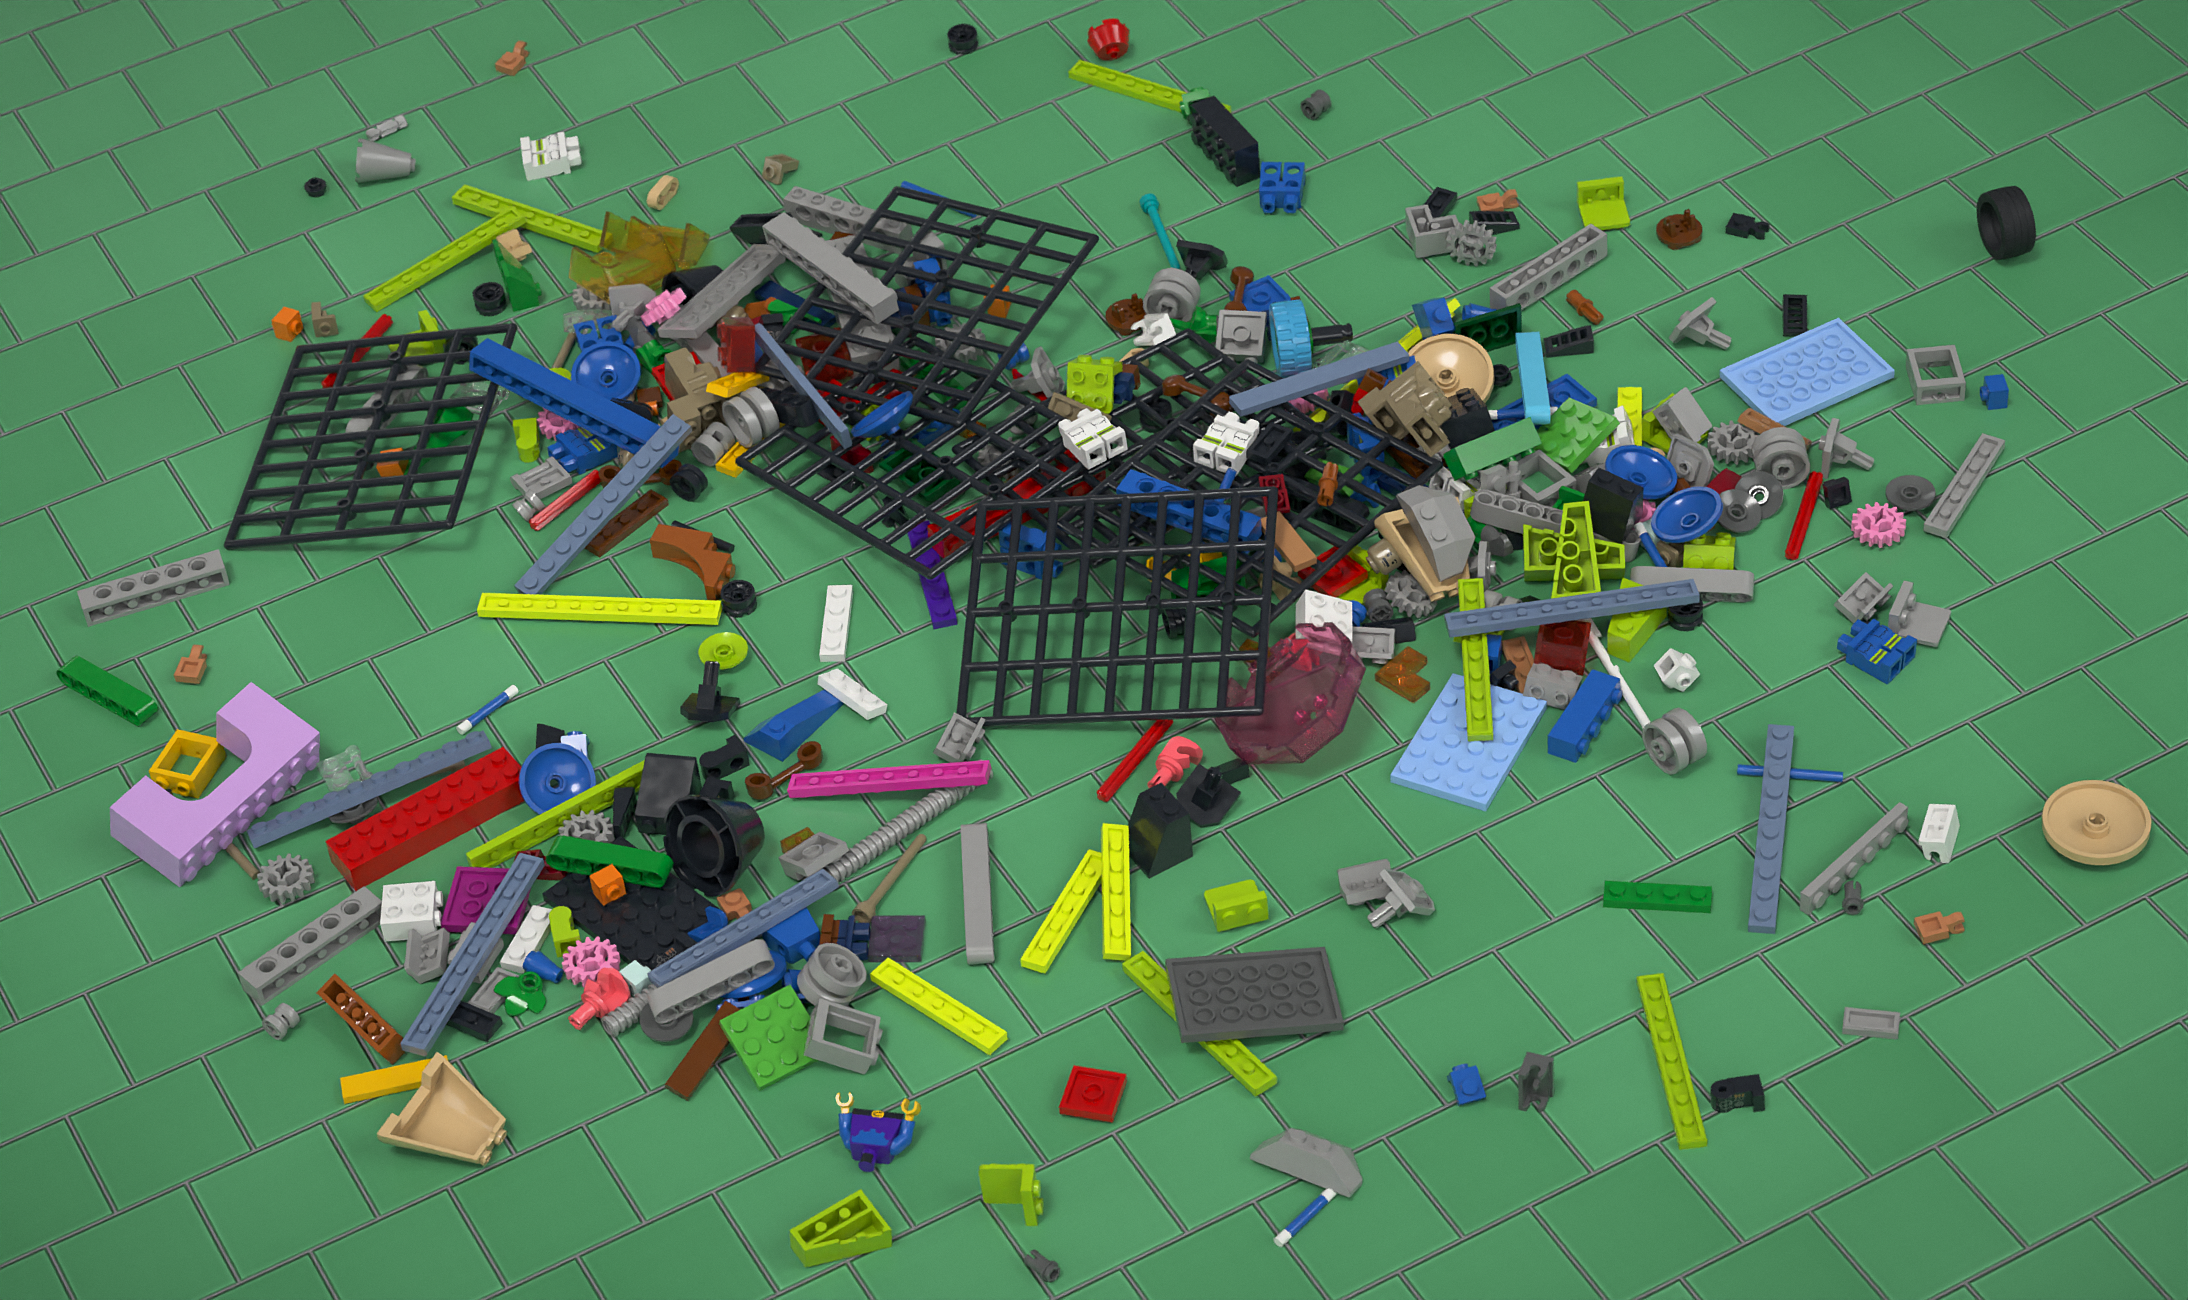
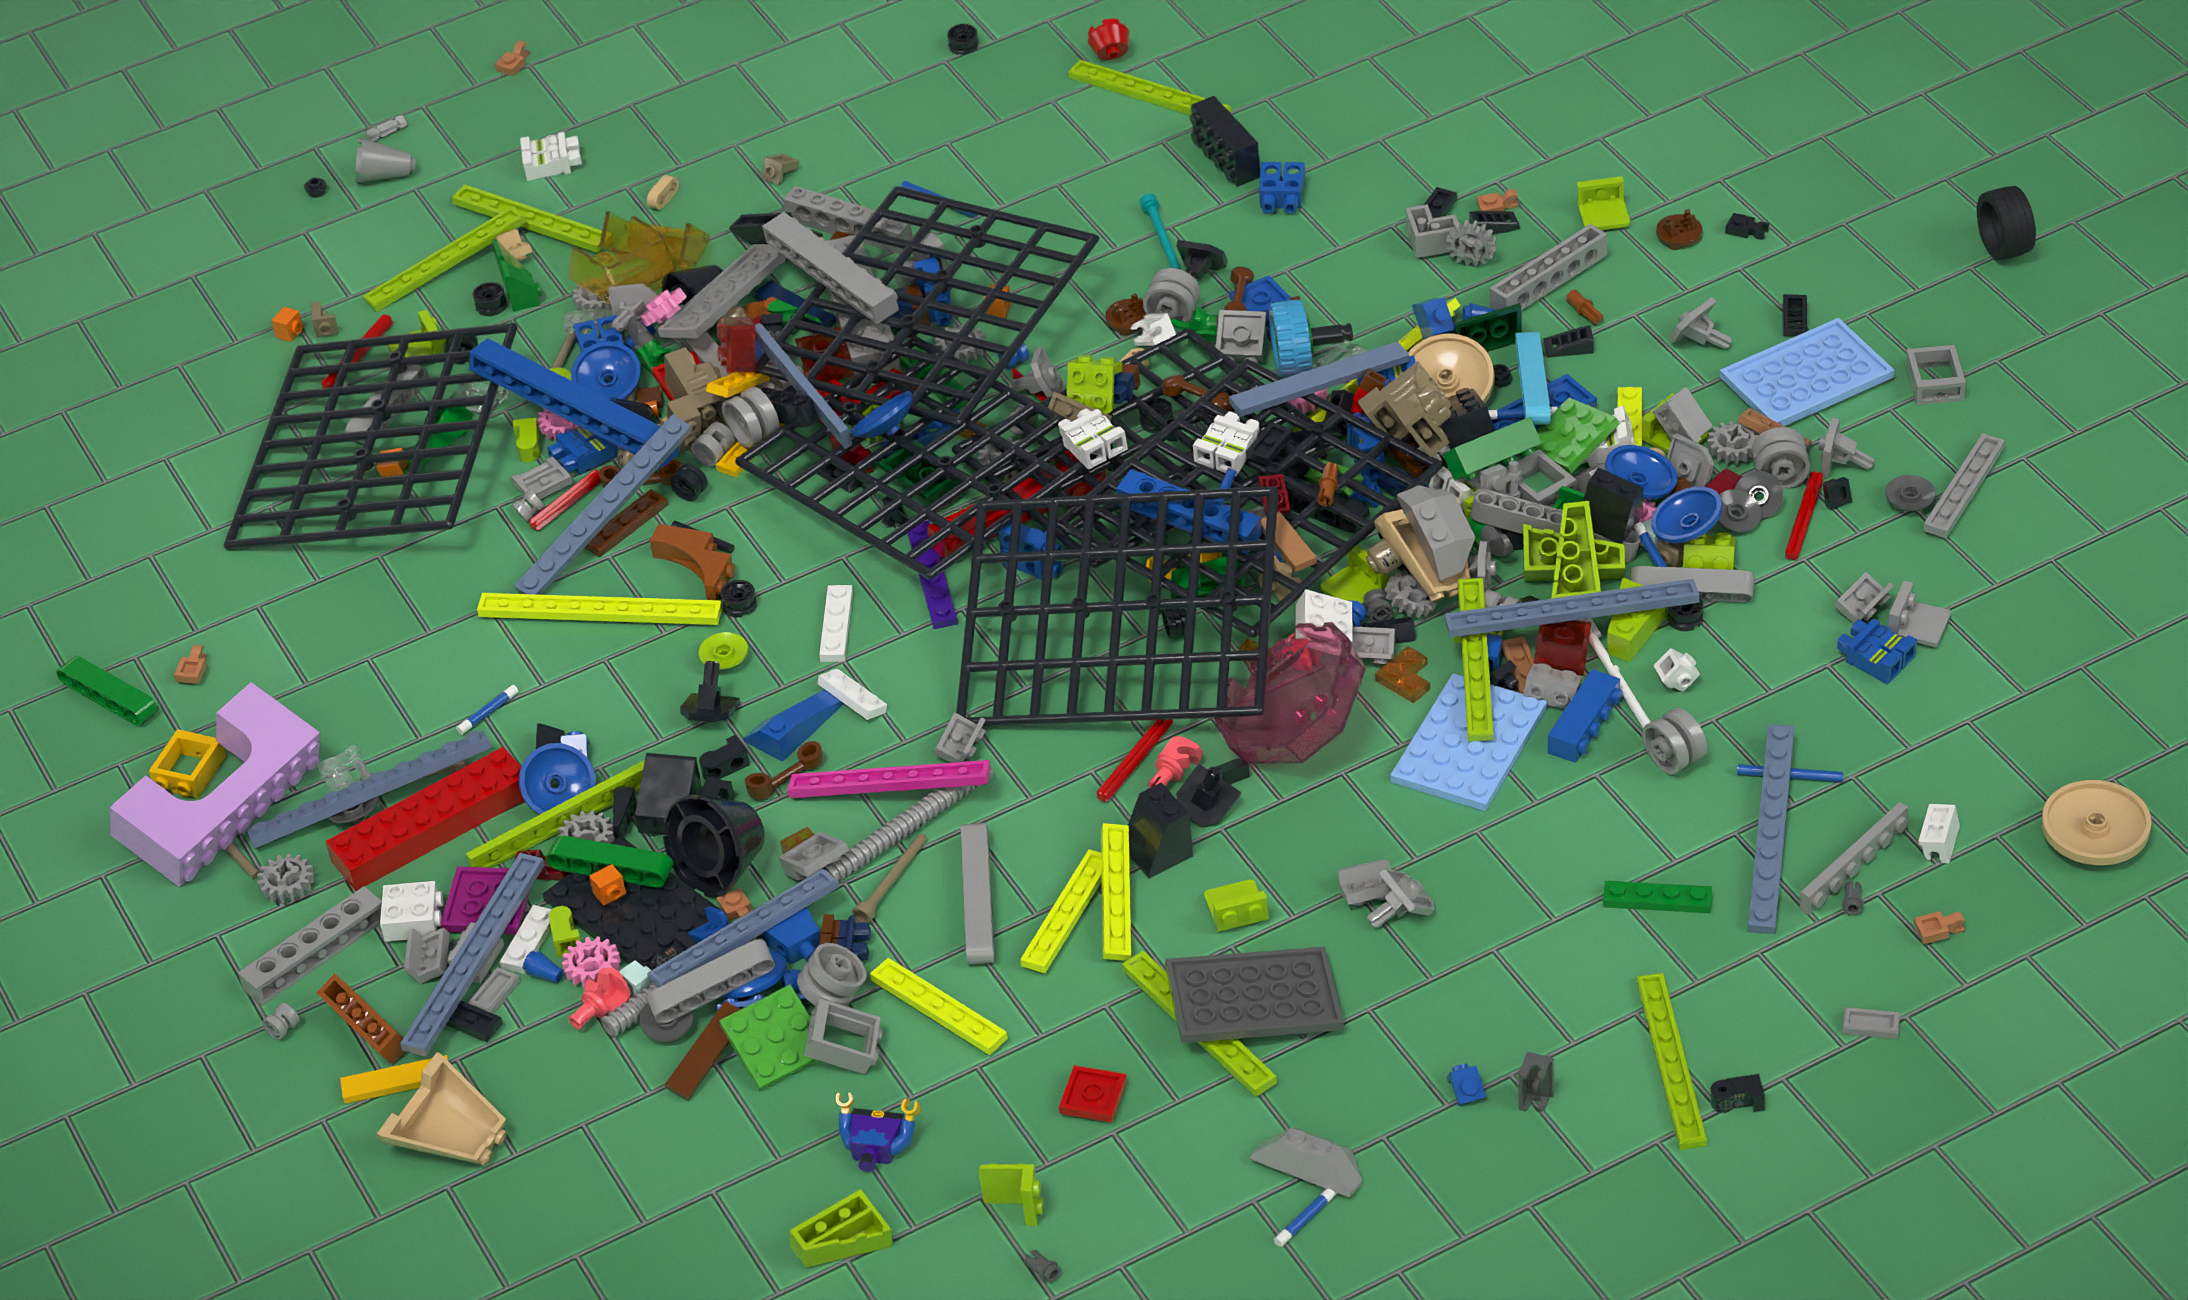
light grey brick [77,549,230,627] -> none
green plate [493,971,546,1016] -> none
clear purple plate [868,915,926,962] -> none
green bracket [1179,87,1211,125] -> none
red plate [1298,546,1368,598] -> none
dark grey wheel [1300,90,1331,120] -> none
bright pink gear [1851,502,1906,548] -> none
blue plate [1980,374,2009,410] -> none

